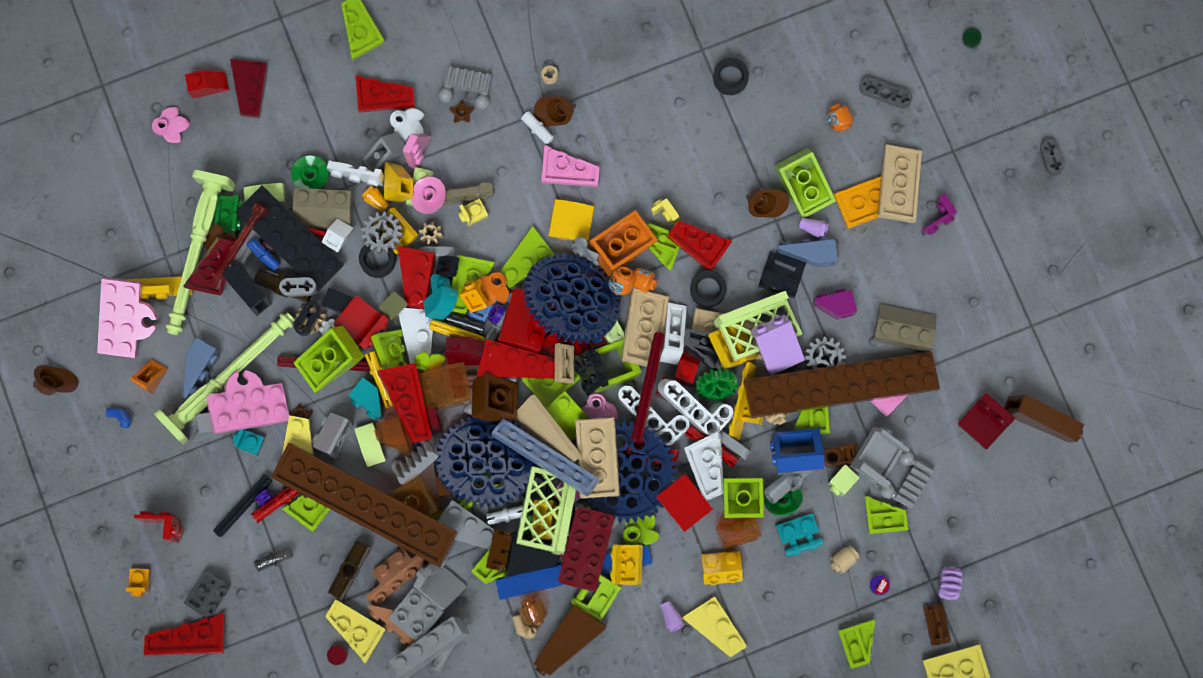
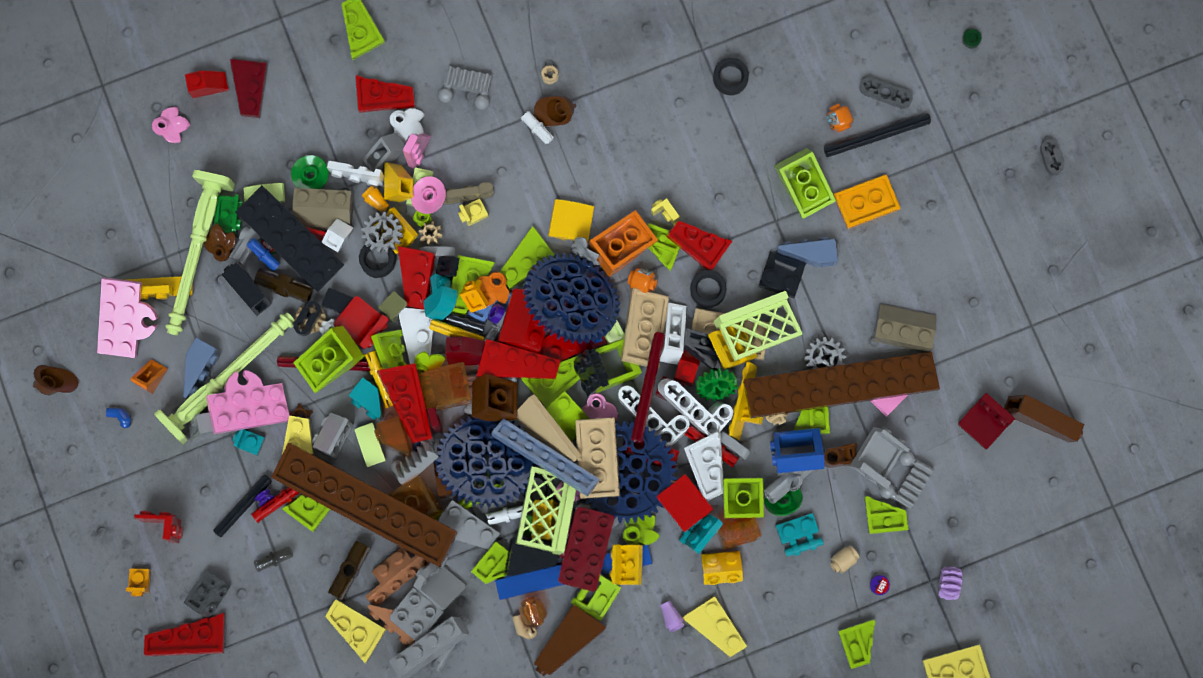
dark red wing [183,236,237,296] -> none
clear red piece [212,202,269,284] -> none
light grey beam [279,277,317,297] -> none
dark red tile [327,645,347,666] -> none
reddish brown plate [450,100,474,123] -> none
reddish brown hinge [486,529,513,571] -> none
bright pink wing [541,145,600,187] -> none
tan tile [555,343,574,384] -> none
orange head [608,267,636,295] -> none
reddish brown piece [746,187,789,218] -> none
lavender panel [750,315,805,375] -> none
lavender cone [799,218,829,239] -> none
magenta slope [813,289,857,320] -> none
yellowish green brick [828,465,860,497] -> none
tan tile [878,144,922,223] -> none
magenta bracket [921,194,957,236] -> none
reddish brown hinge [923,604,951,646] -> none
none -> lime plate [413,210,432,227]
none -> teal plate [679,514,723,554]
none -> black axle [824,114,931,157]

